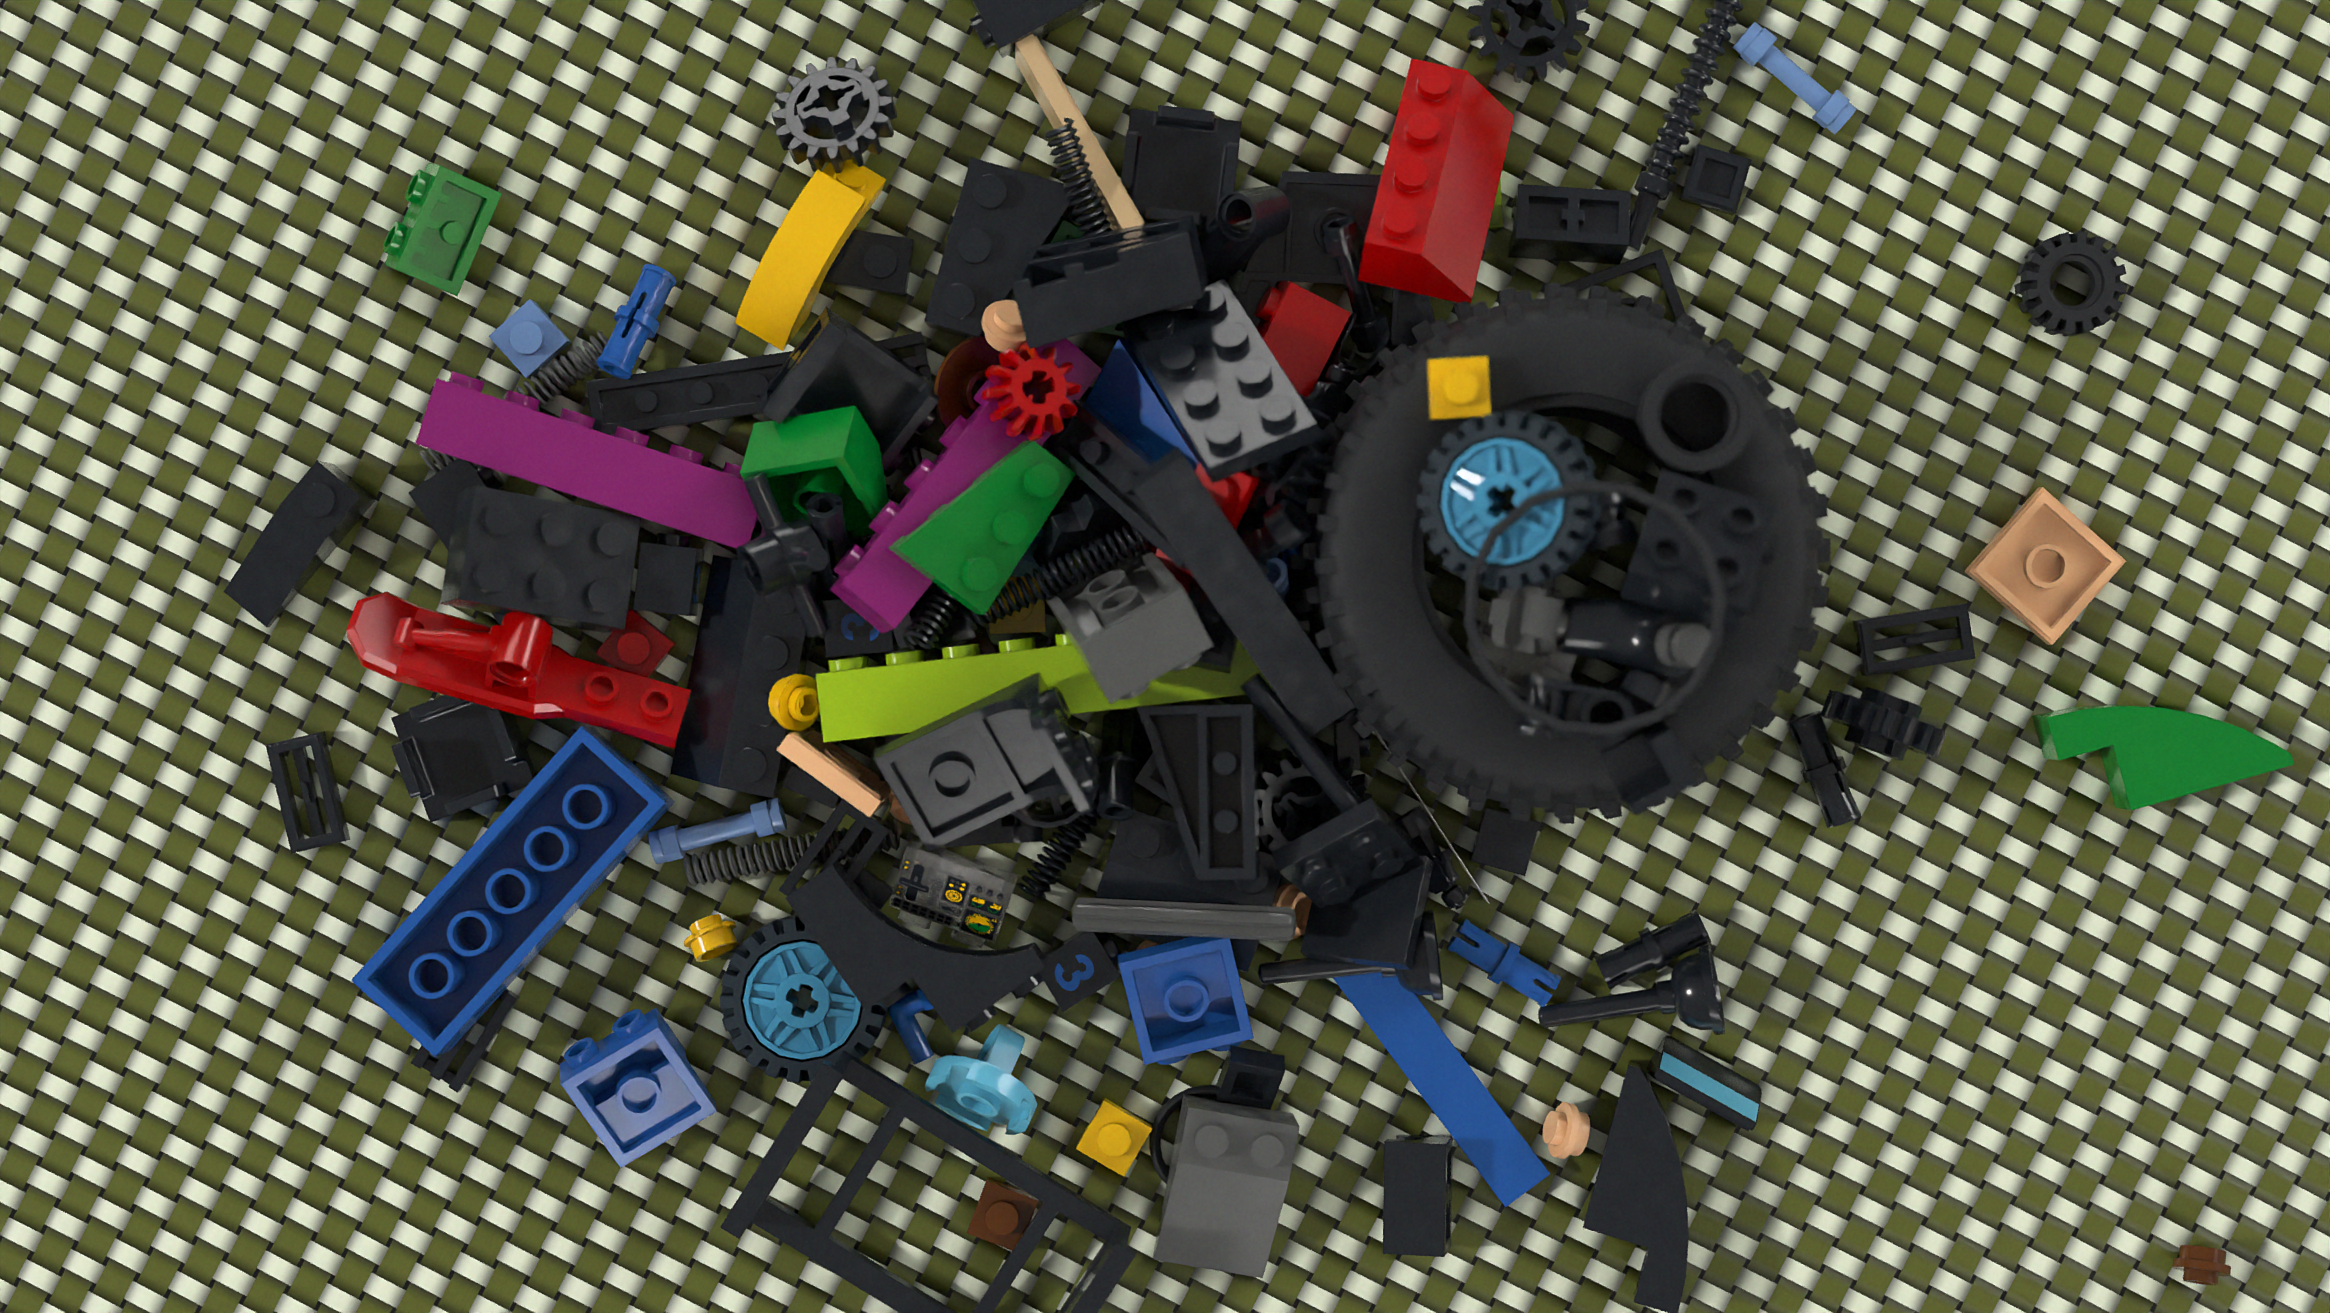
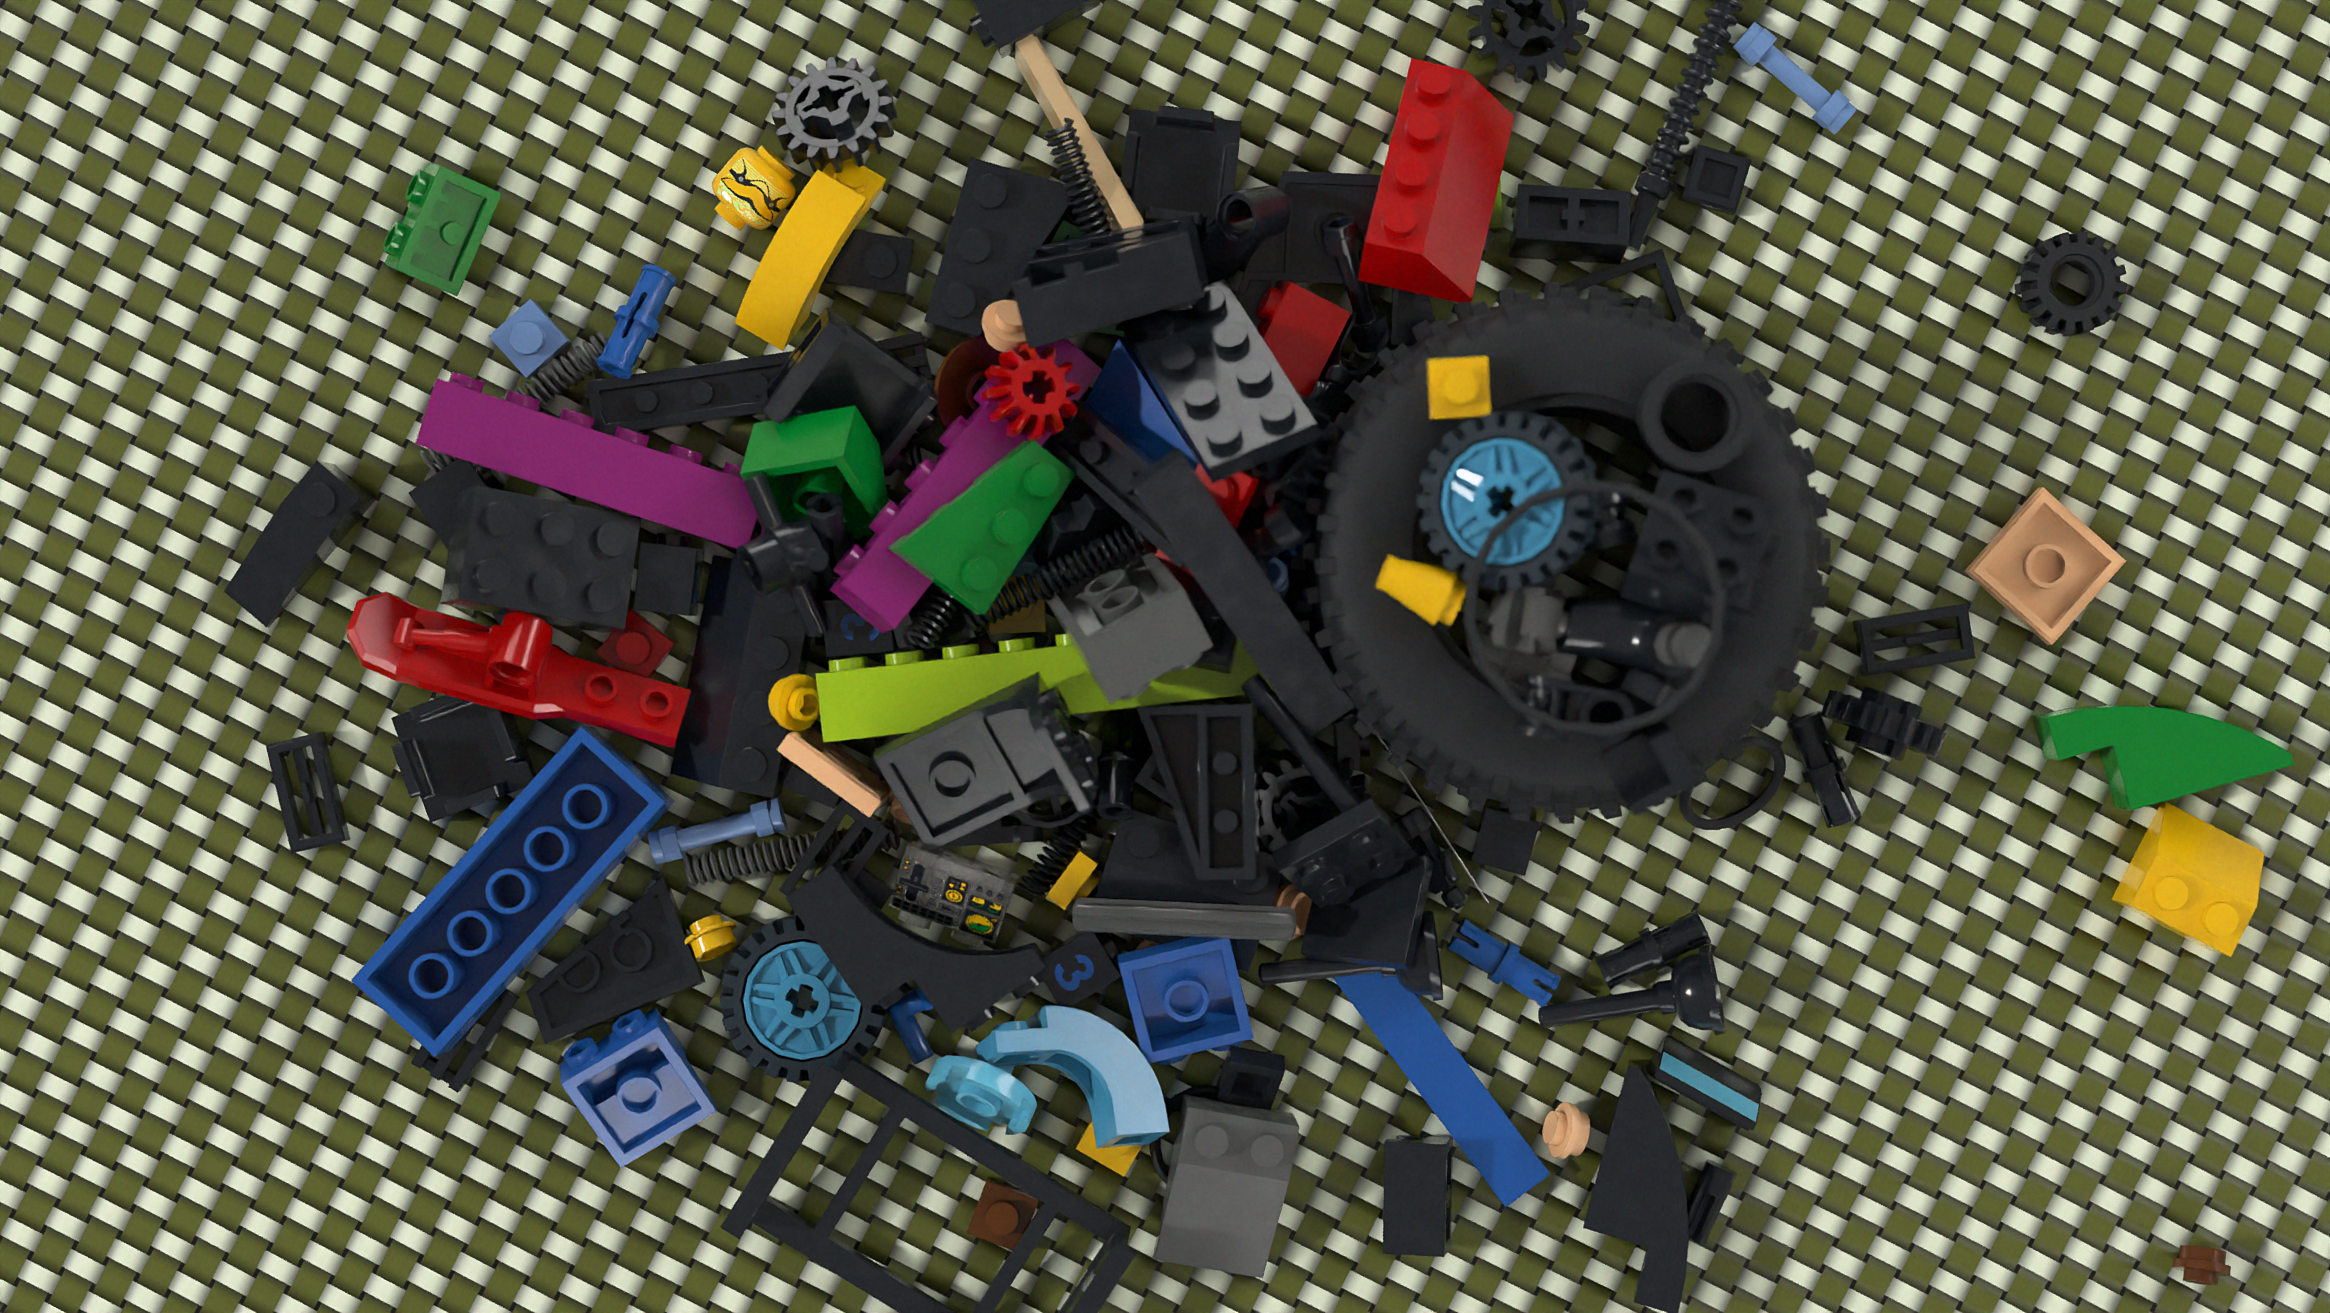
none -> black wing [526,877,706,1045]
none -> yellow head [712,145,796,230]
none -> dark azure arch [976,1006,1170,1148]
none -> yellow plate [1046,848,1101,909]
none -> yellow cone [1375,555,1467,625]
none -> black tyre [1679,736,1786,830]
none -> black piece [1687,1159,1737,1245]
none -> yellow slope [2111,801,2265,957]

